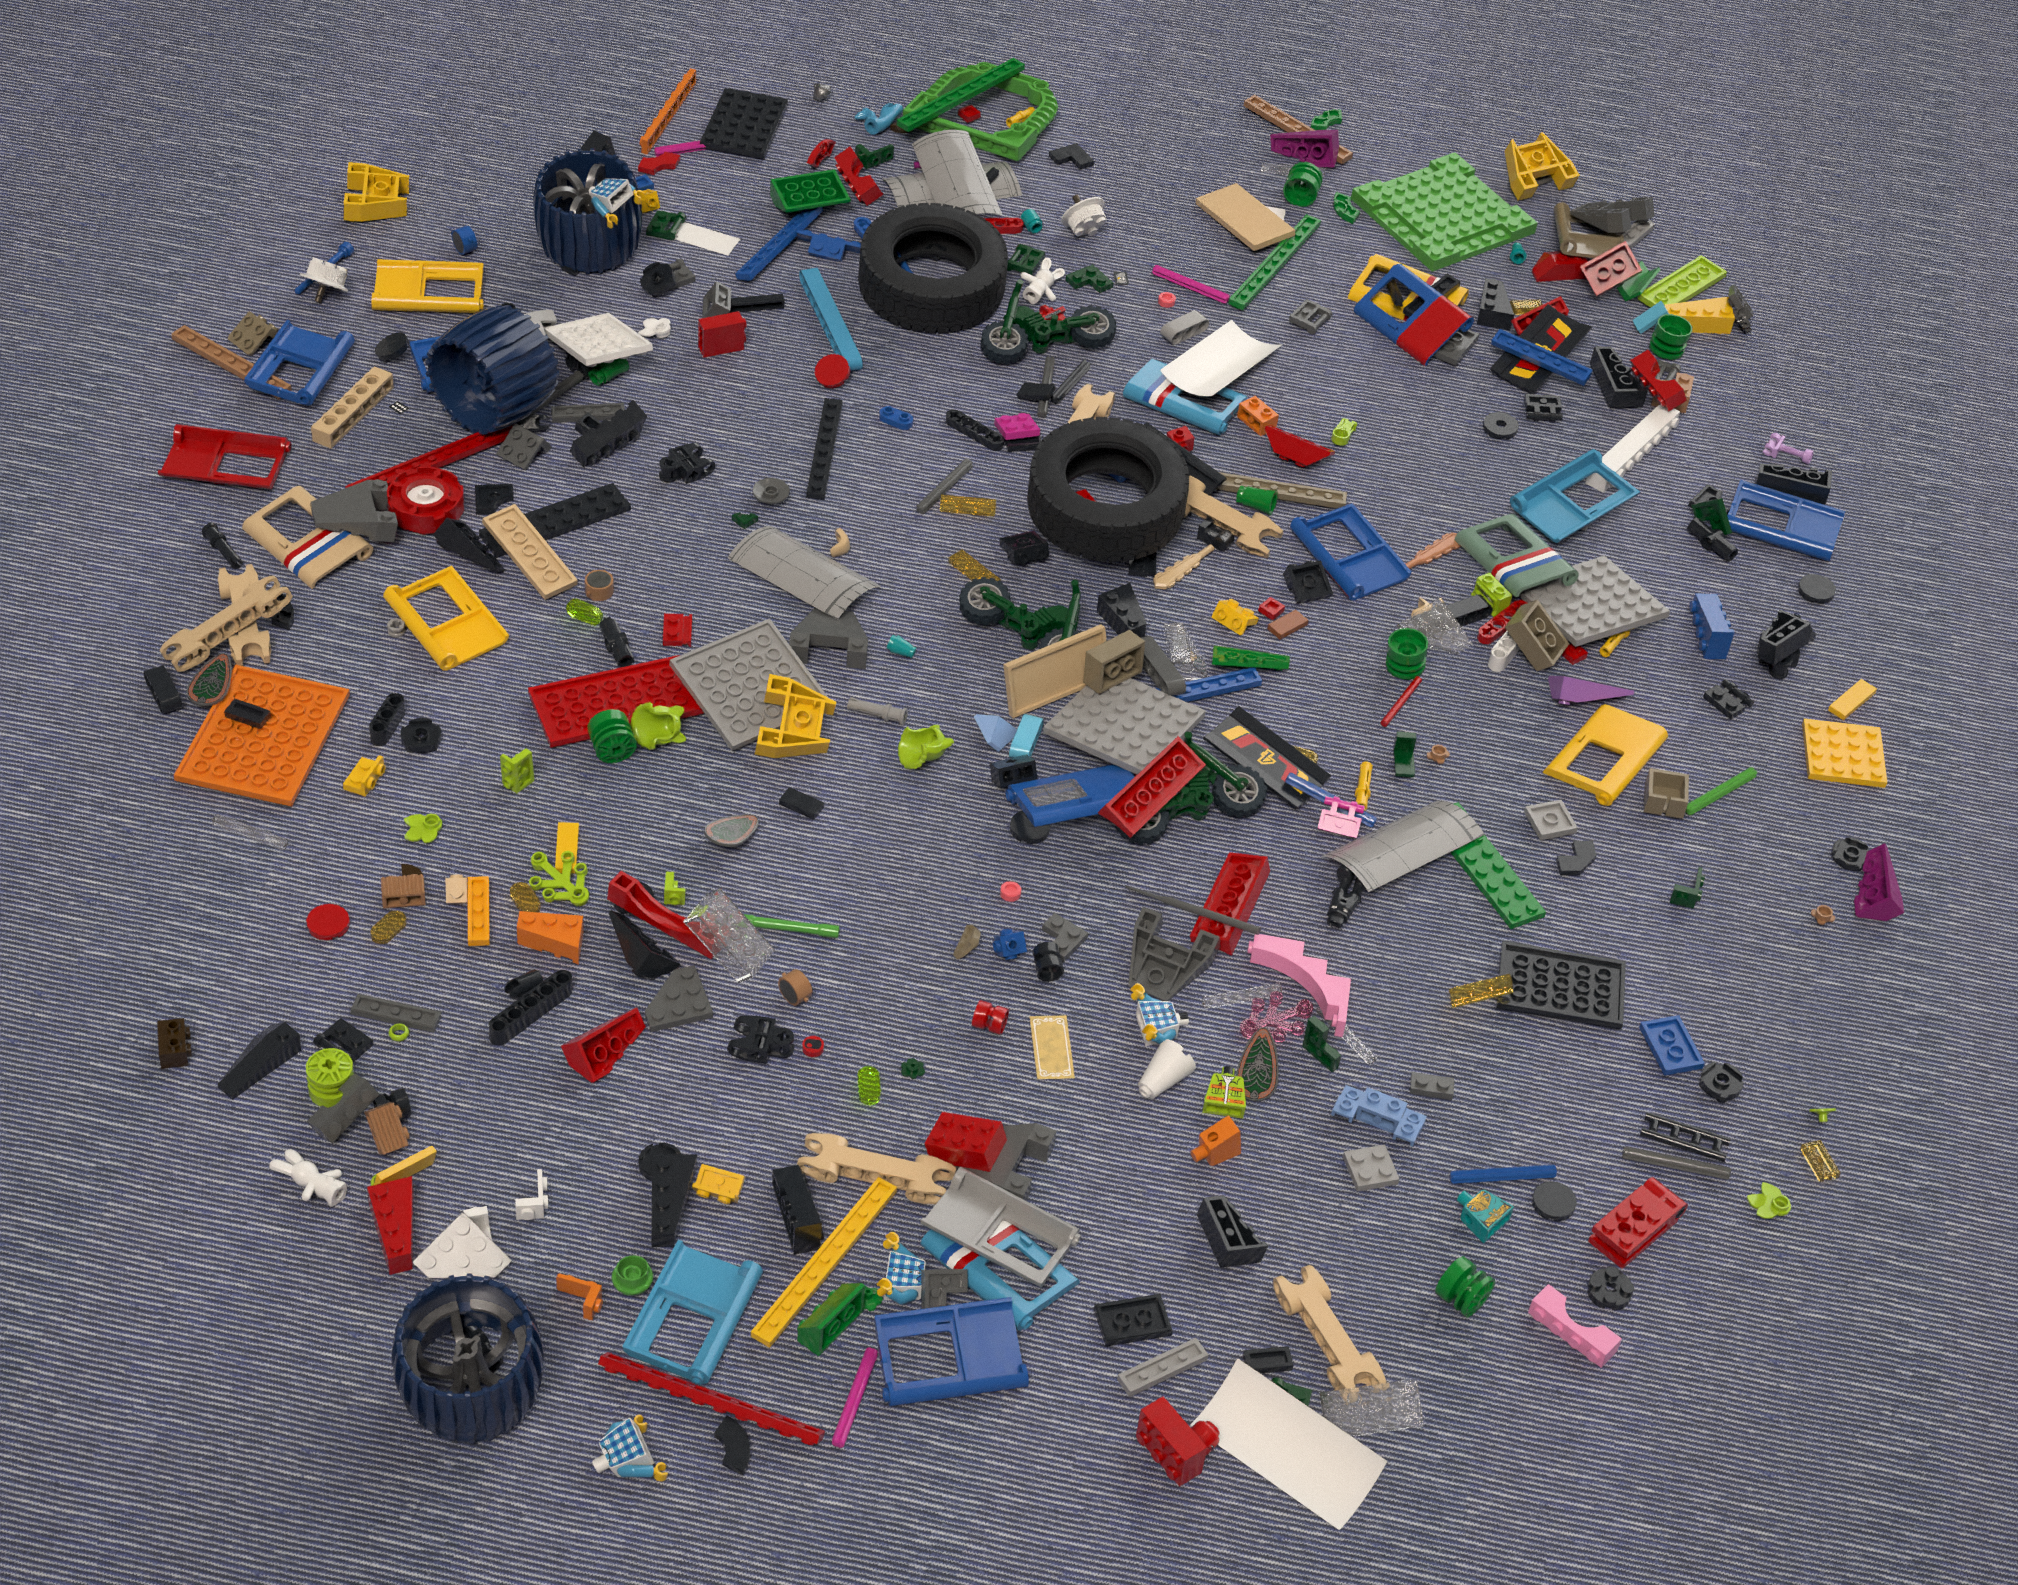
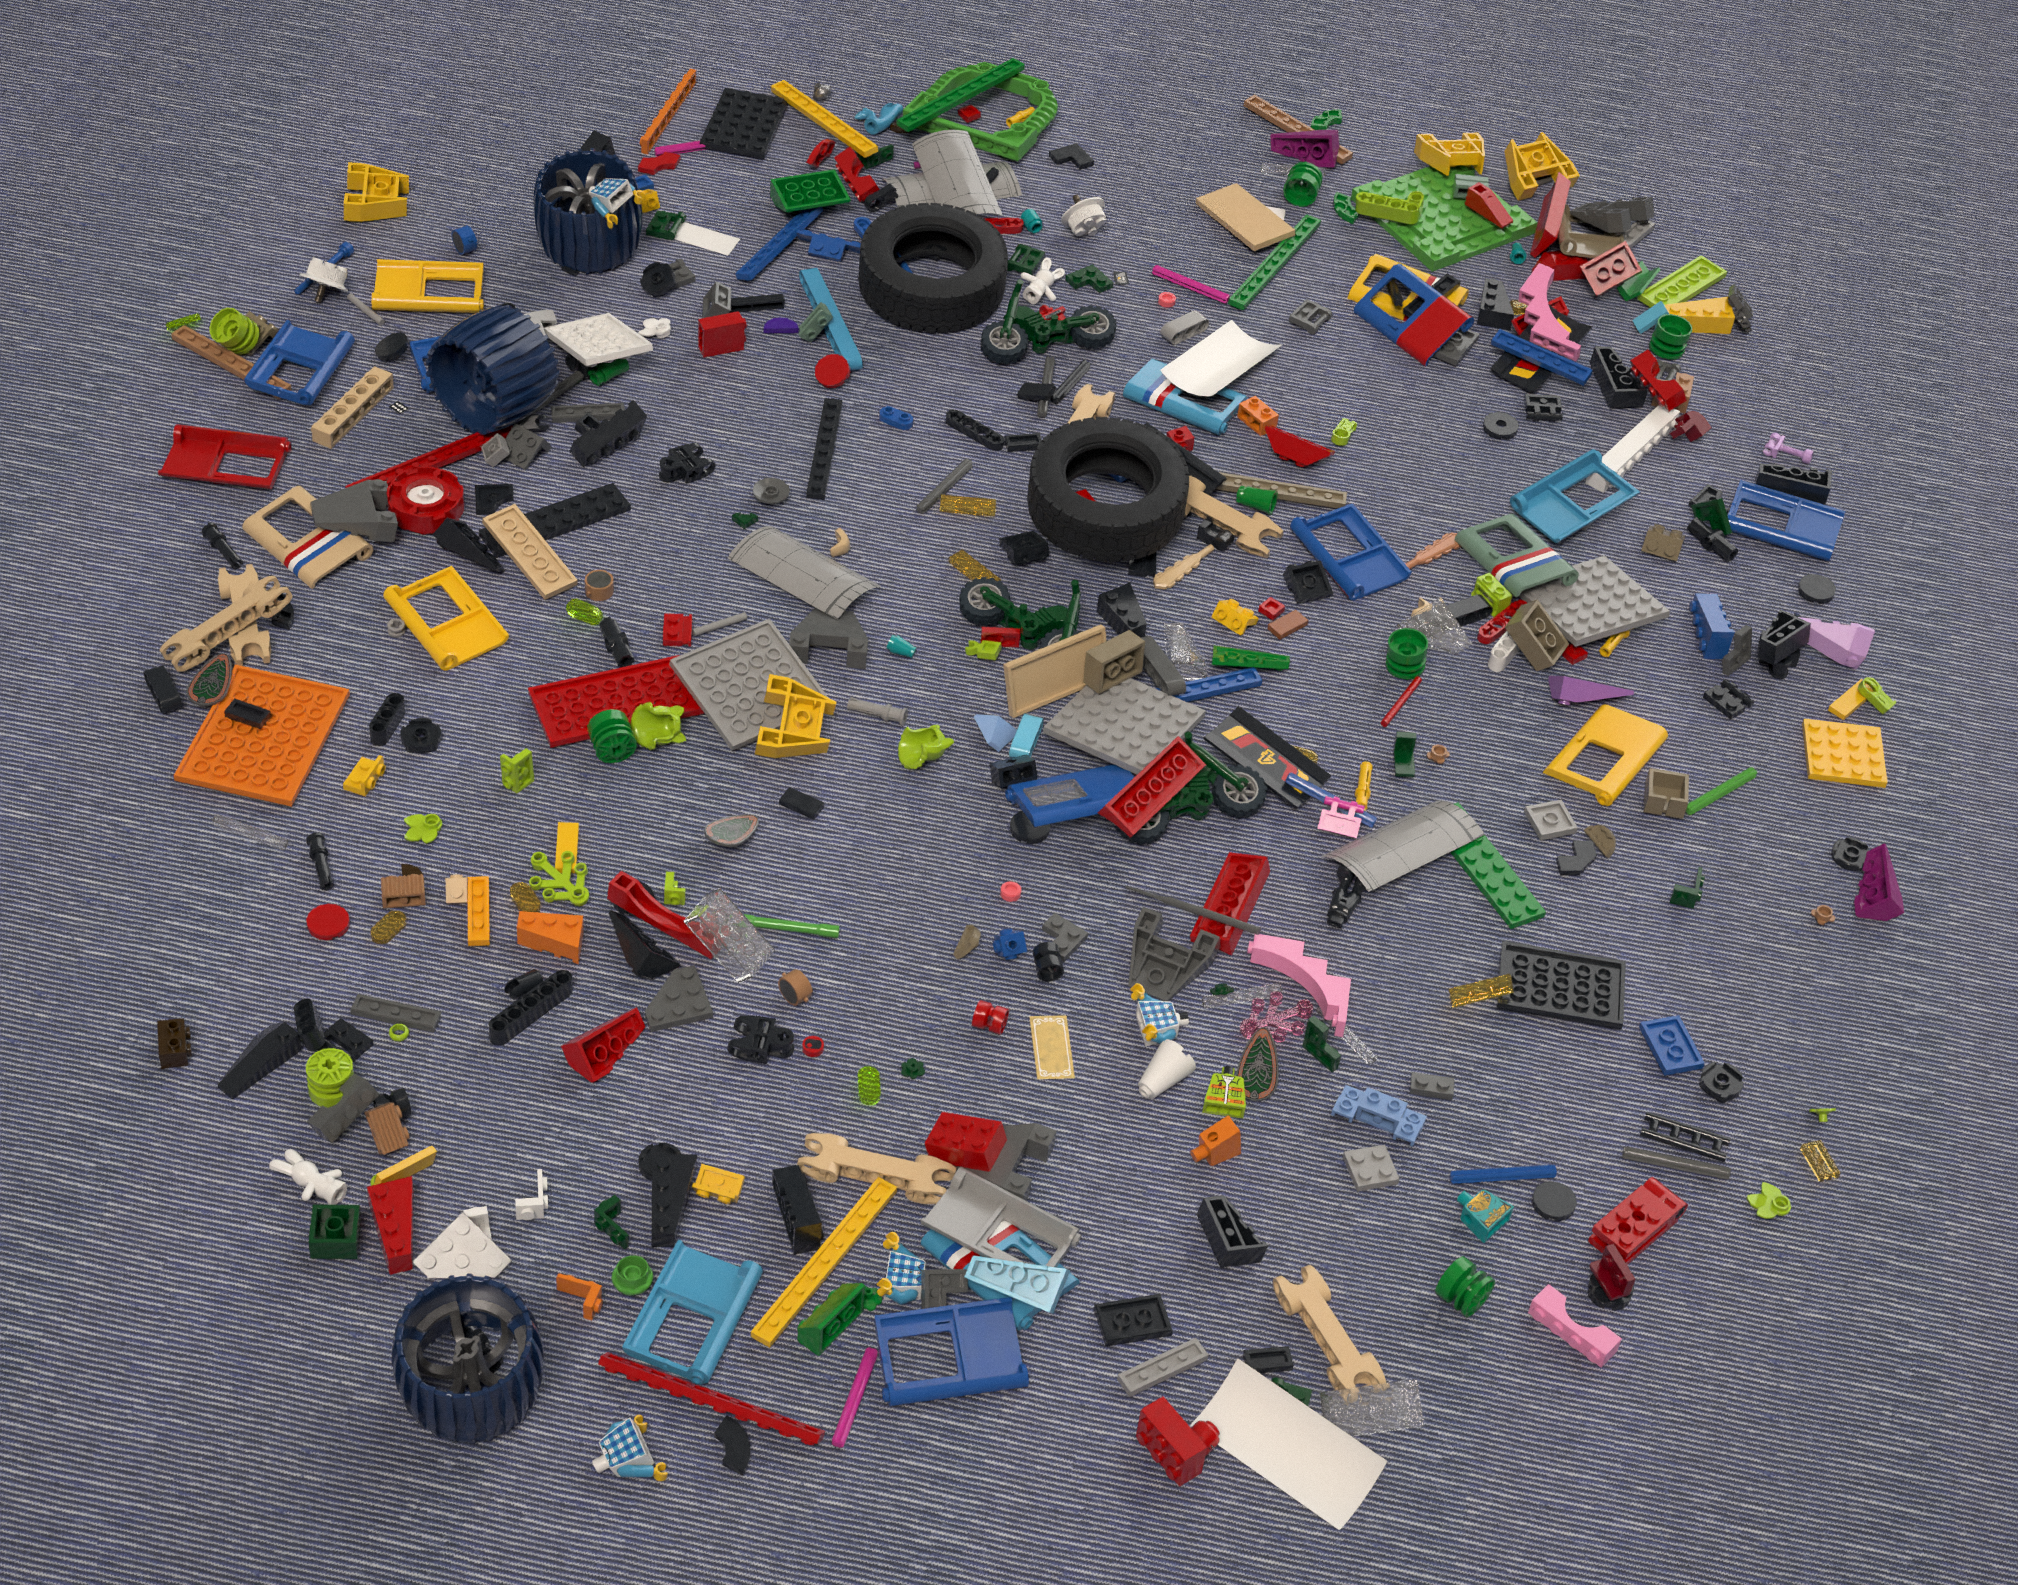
dark pink plate [994,413,1040,440] -> none
none -> clear neon green tile [165,313,202,331]
none -> lime wheel [209,307,259,355]
none -> black beam [294,998,325,1051]
none -> black pin [306,832,334,891]
none -> dark green brick [308,1205,361,1259]
none -> light grey bar [347,293,385,326]
none -> light grey piece [481,433,510,467]
none -> dark green bracket [594,1194,629,1249]
none -> light grey bar [692,612,747,636]
none -> dark purple tile [763,317,799,333]
none -> yellow plate [771,80,878,158]
none -> sand green bracket [798,302,833,342]
none -> black piece [864,183,898,212]
none -> medium azure wedge [964,1256,1070,1314]
none -> lime plate [965,640,1002,660]
none -> red plate [980,627,1020,648]
none -> dark green plant [1210,983,1234,995]
none -> lime beam [1355,191,1424,224]
none -> yellow wedge [1414,133,1485,176]
none -> sand green brick [1453,174,1489,199]
none -> red slope [1465,182,1513,228]
none -> bright pink arch [1518,263,1581,361]
none -> arch [1530,172,1571,258]
none -> dark tan plate [1584,825,1616,858]
none -> dark red bracket [1589,1244,1636,1300]
none -> dark tan bracket [1641,524,1685,561]
none -> dark red brick [1670,411,1712,442]
none -> dark grey plate [1722,625,1752,676]
none -> lavender wedge [1798,617,1875,670]
none -> lime piece [1858,677,1896,714]

